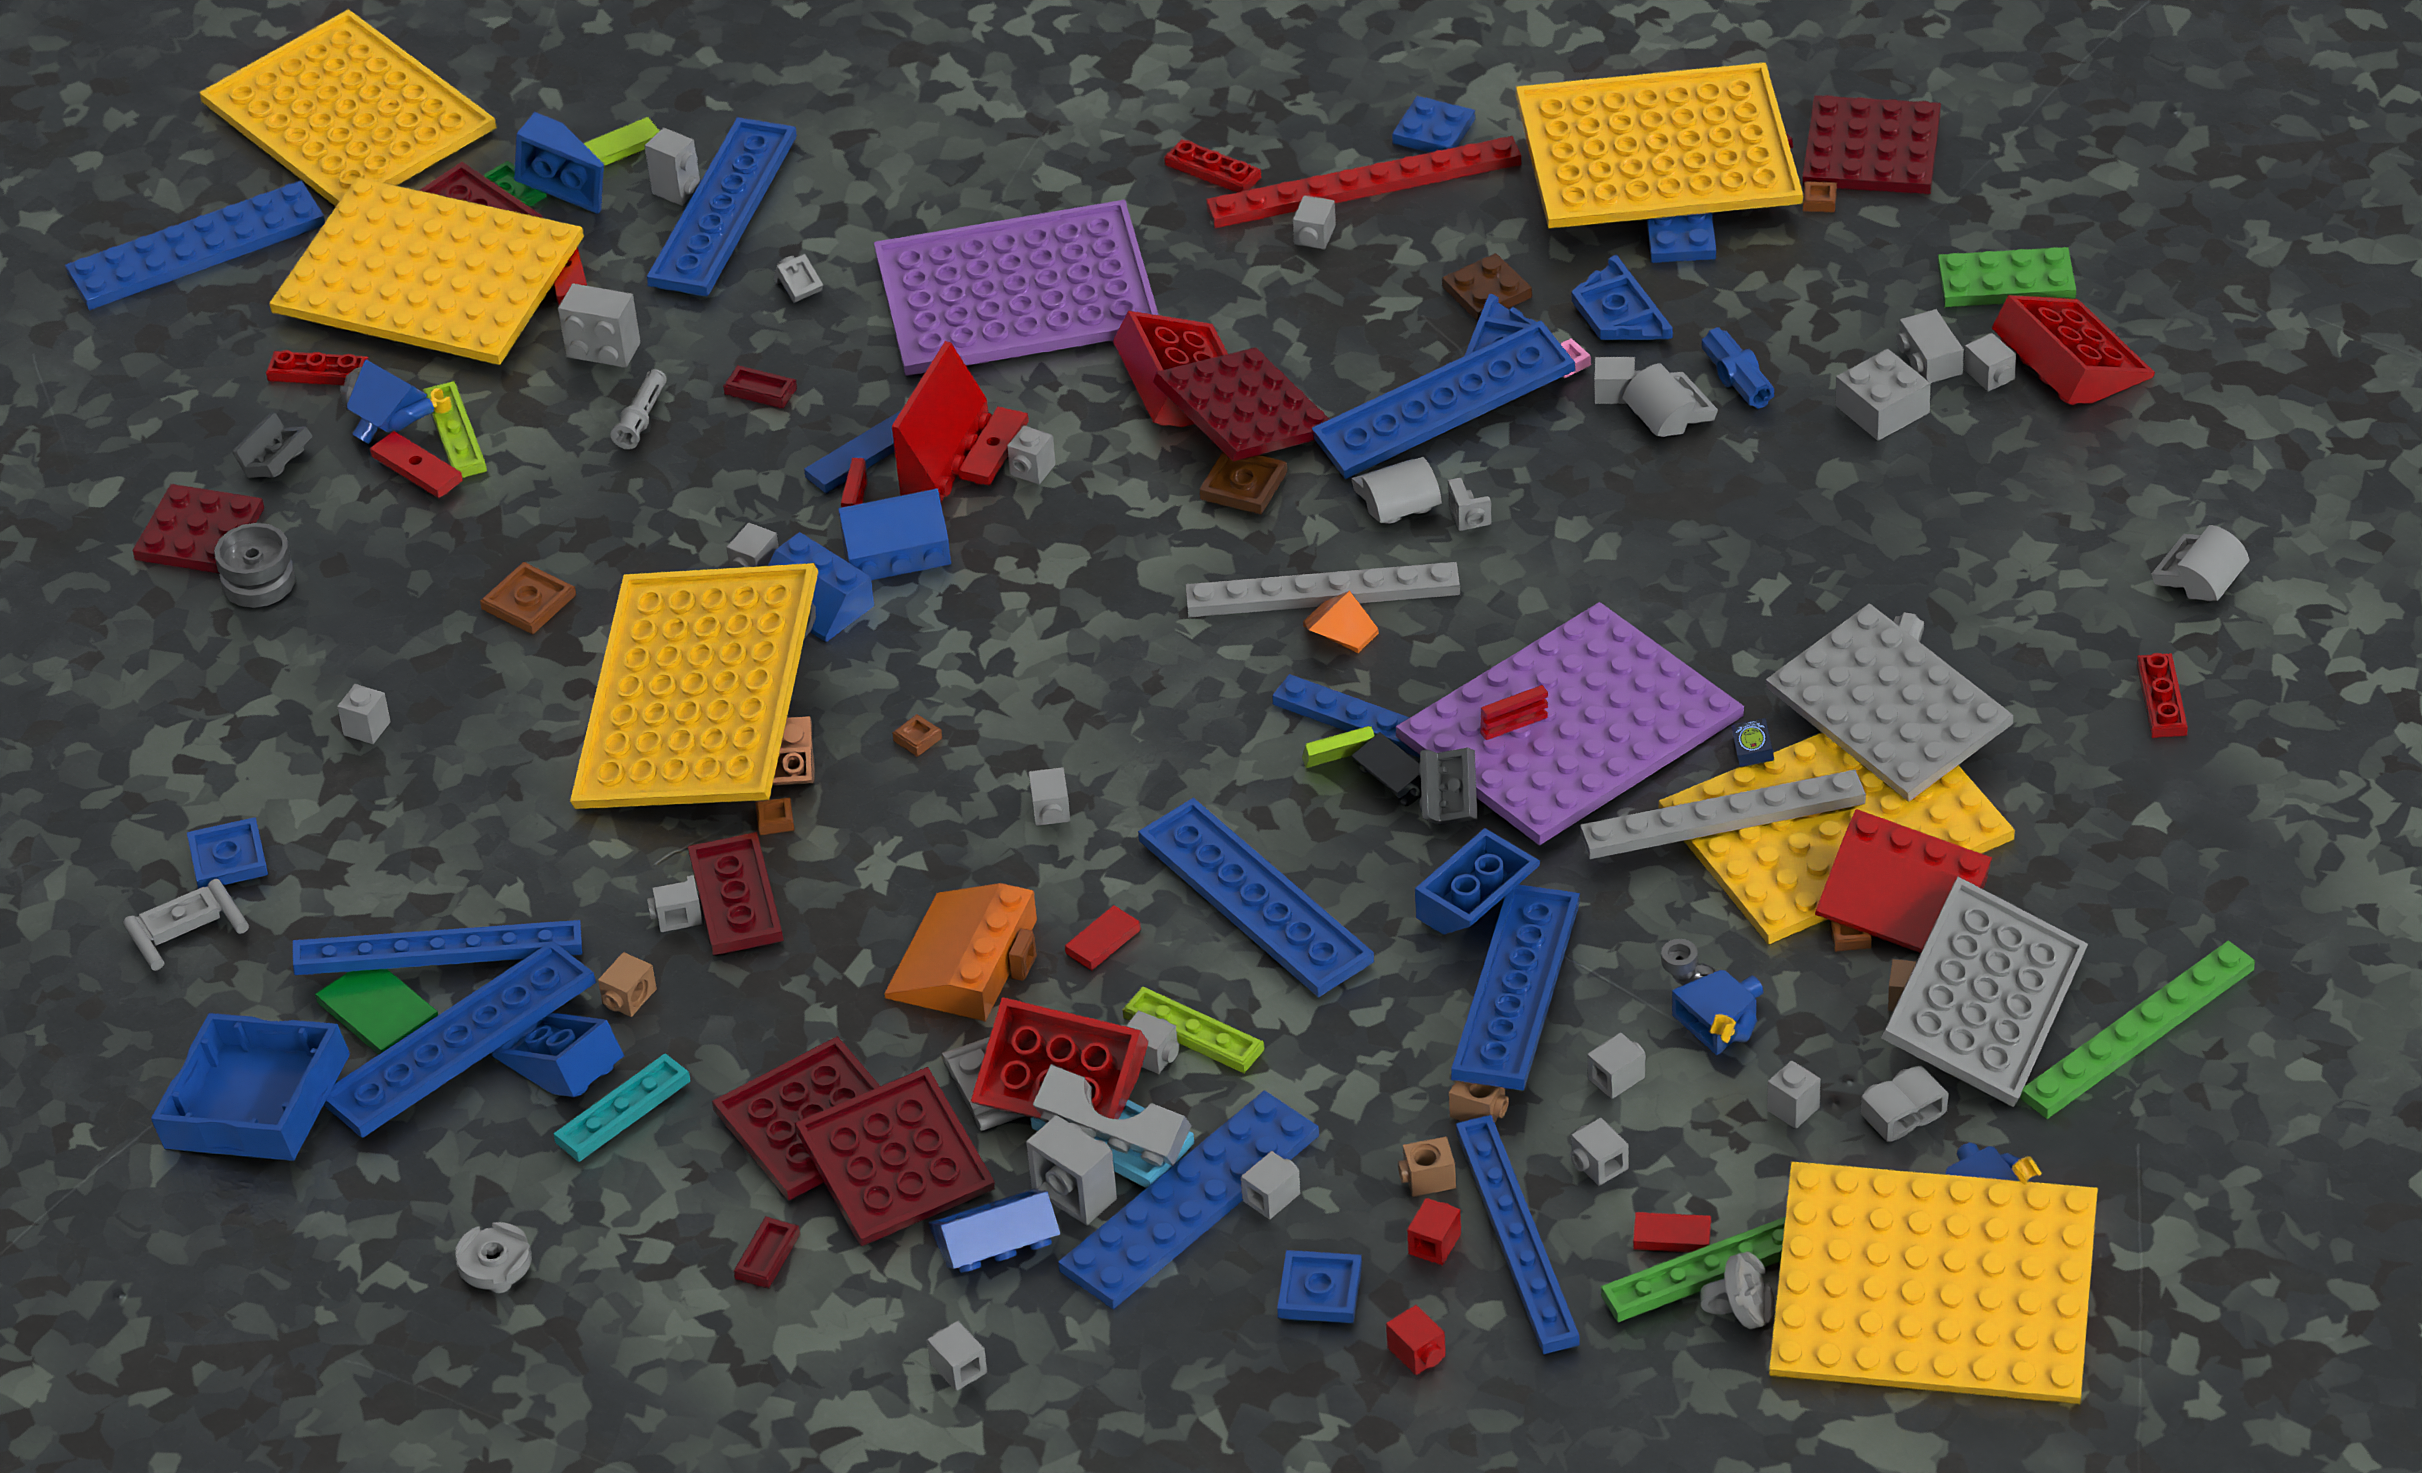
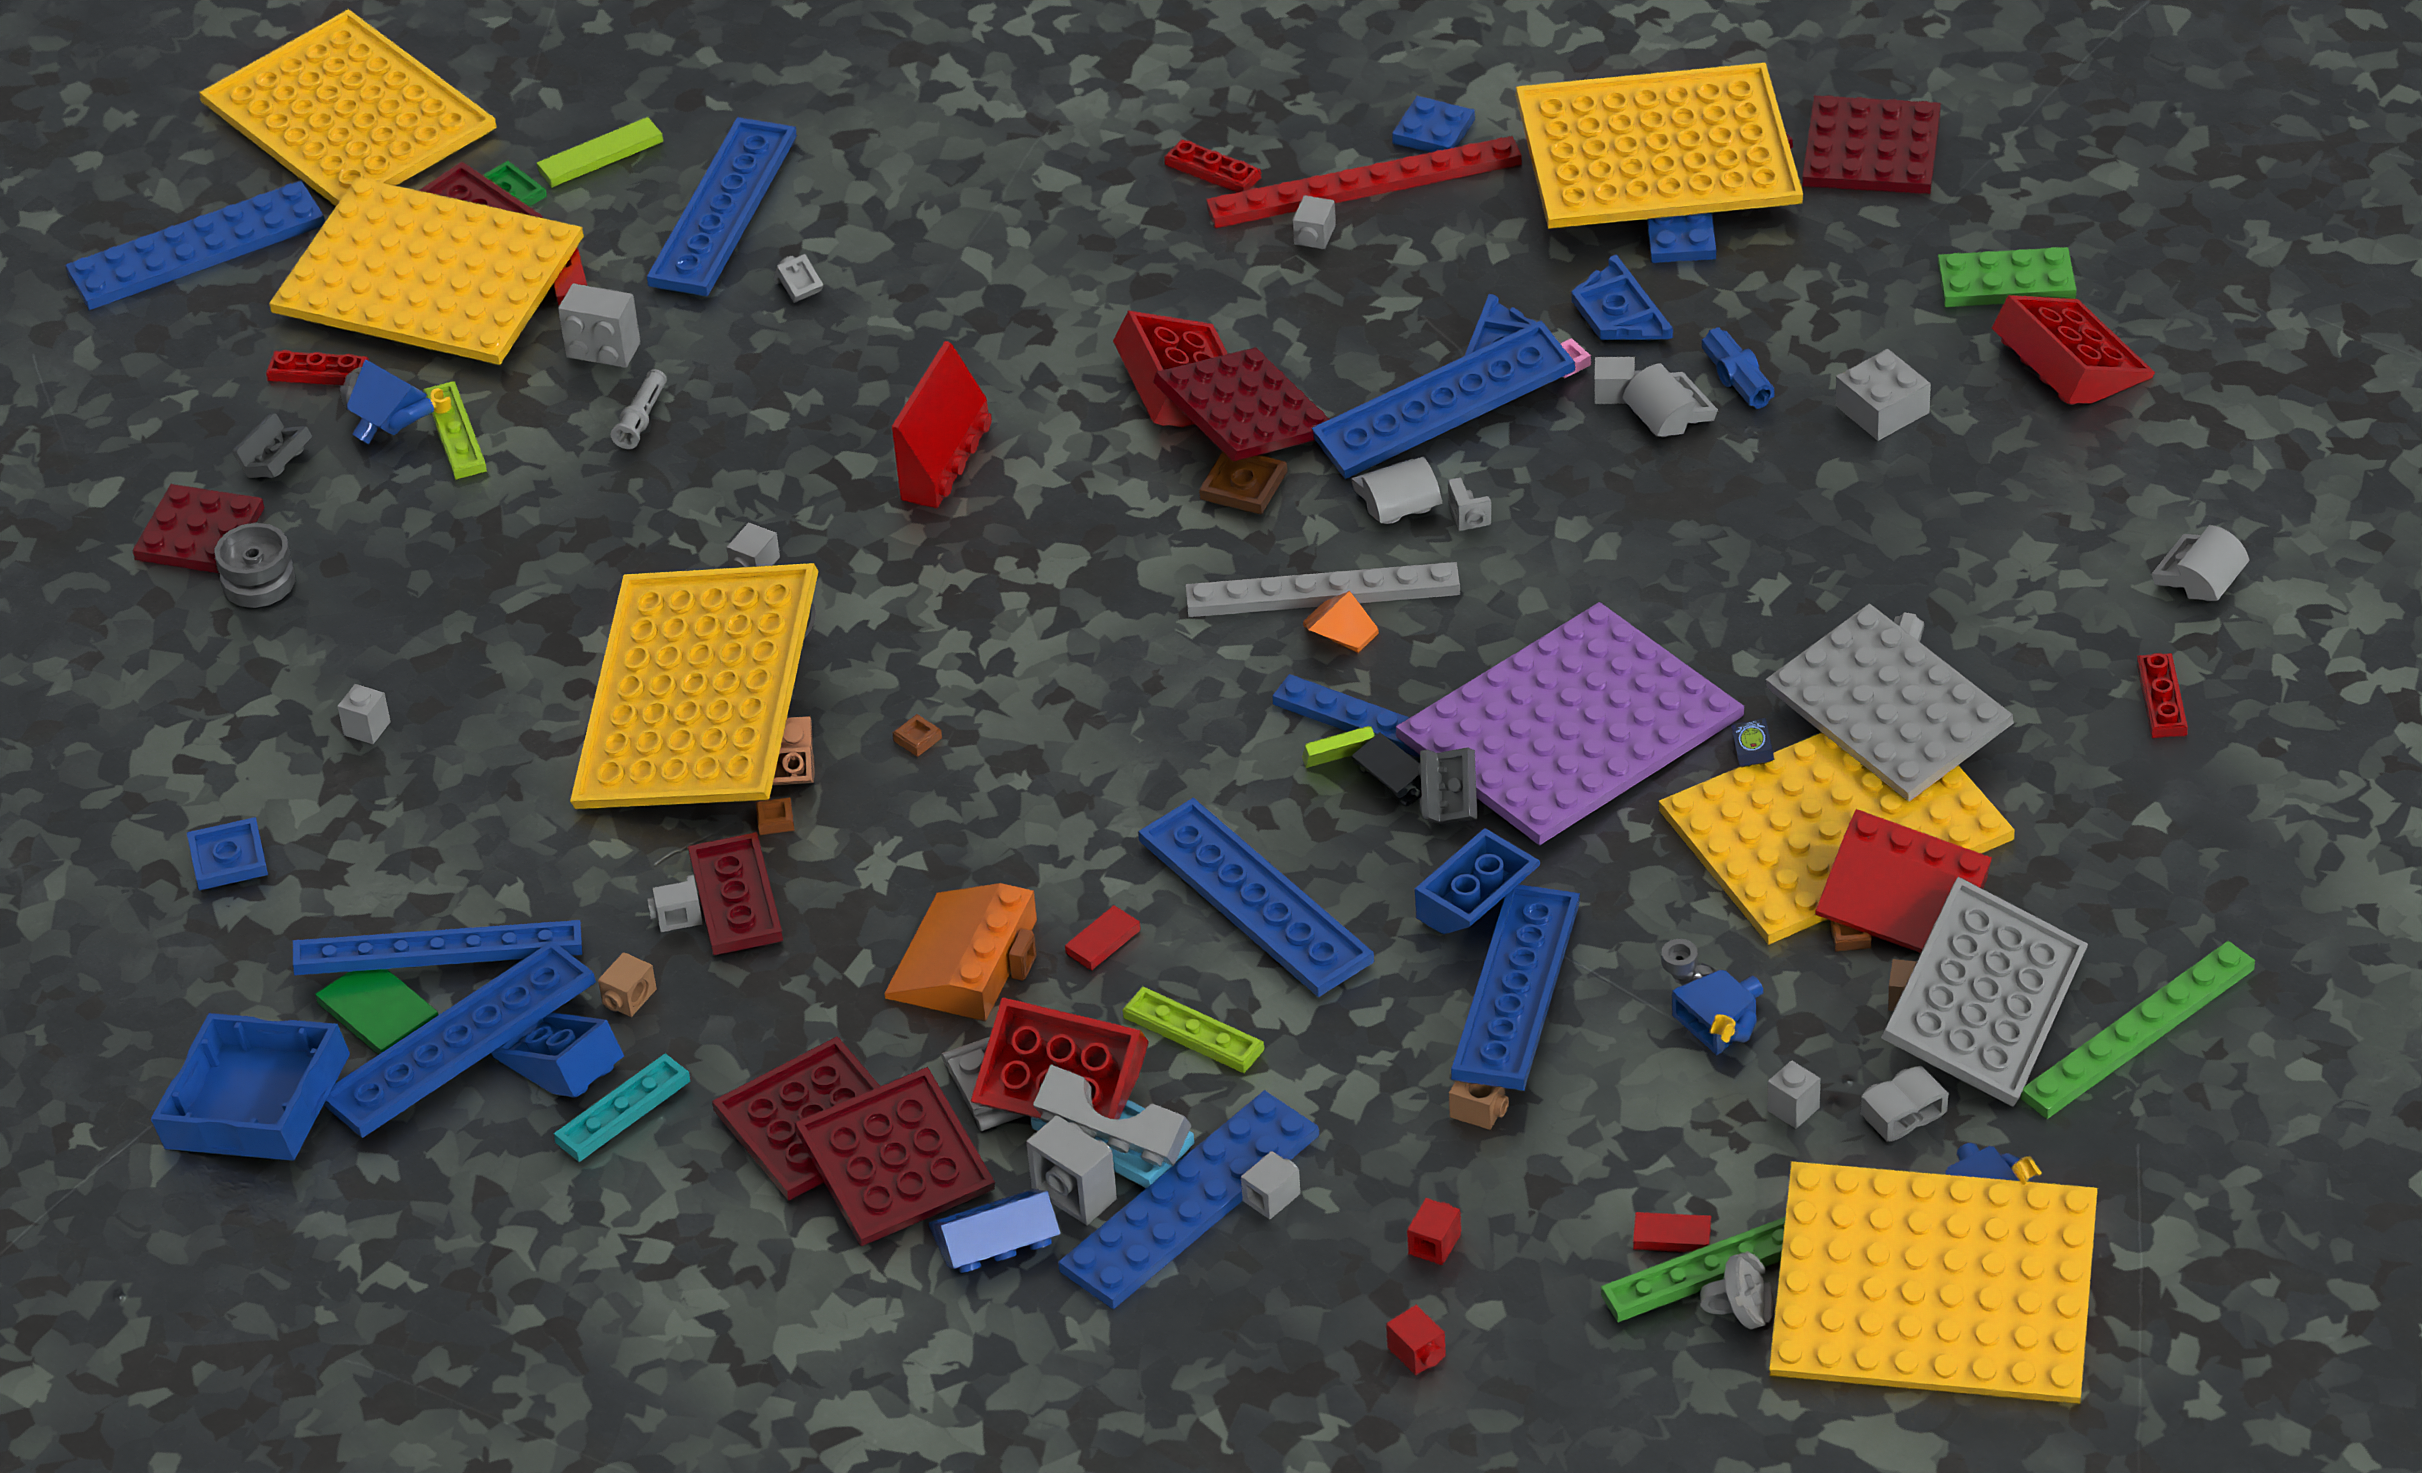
light grey plate [123,879,249,971] -> none
red tile [370,431,463,498] -> none
light grey plate [456,1222,532,1293] -> none
dark orange tile [480,562,576,635] -> none
blue slope [514,112,604,214] -> none
light grey brick [645,128,700,206] -> none
dark red tile [723,365,797,409] -> none
dark red tile [734,1216,800,1288] -> none
blue slope [768,532,874,642] -> none
blue tile [804,411,901,493] -> none
blue slope [838,489,951,580] -> none
red tile [841,458,868,508] -> none
medium lavender plate [874,199,1159,376] -> none
light grey brick [927,1321,987,1391] -> none
red tile [958,406,1029,486] -> none
light grey brick [1007,426,1056,484] -> none
light grey brick [1029,767,1070,826] -> none
light grey brick [1126,1010,1179,1074] -> none
blue plate [1277,1250,1362,1323] -> none
medium nougat brick [1398,1137,1456,1197] -> none
reddish brown plate [1442,253,1532,322] -> none
blue plate [1456,1115,1580,1354] -> none
red tile [1480,685,1548,740] -> none
light grey brick [1570,1118,1629,1186] -> none
light grey plate [1580,770,1866,859] -> none
light grey brick [1587,1032,1646,1099] -> none
dark orange tile [1803,182,1837,212] -> none
light grey brick [1896,309,1964,383] -> none
light grey brick [1964,333,2016,391] -> none

